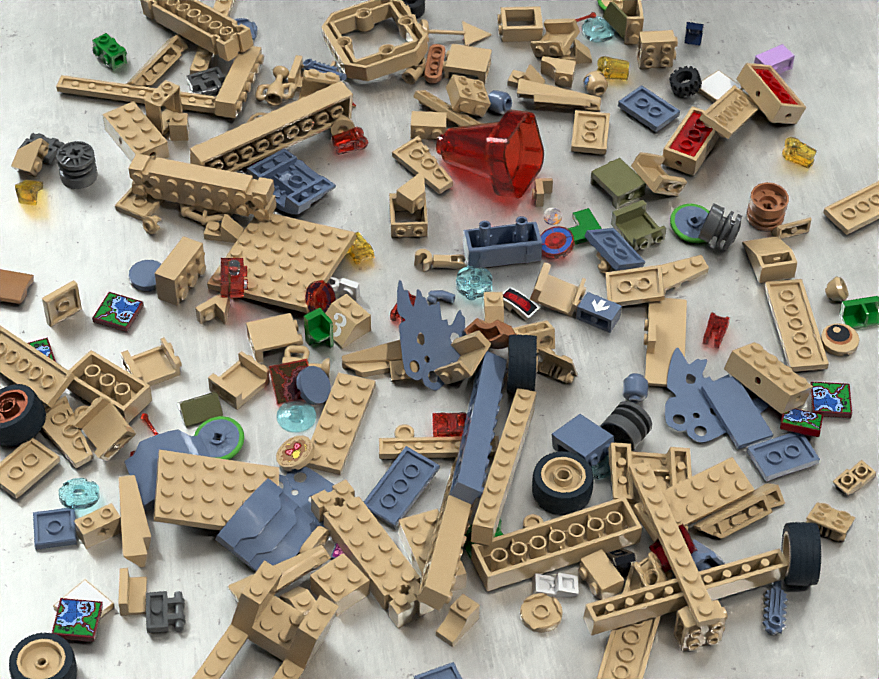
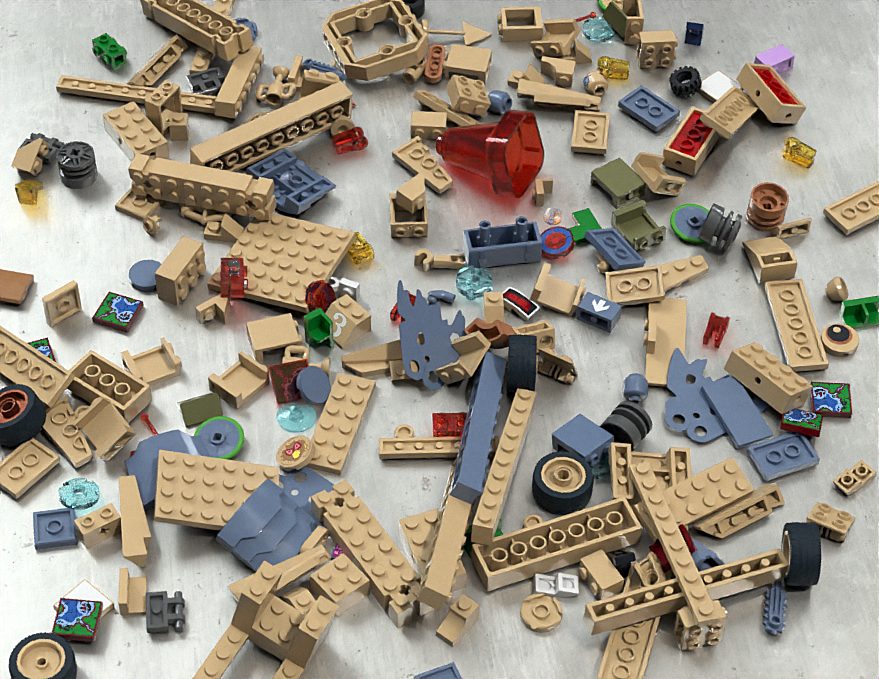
sand blue tile [364,446,440,529] -> none

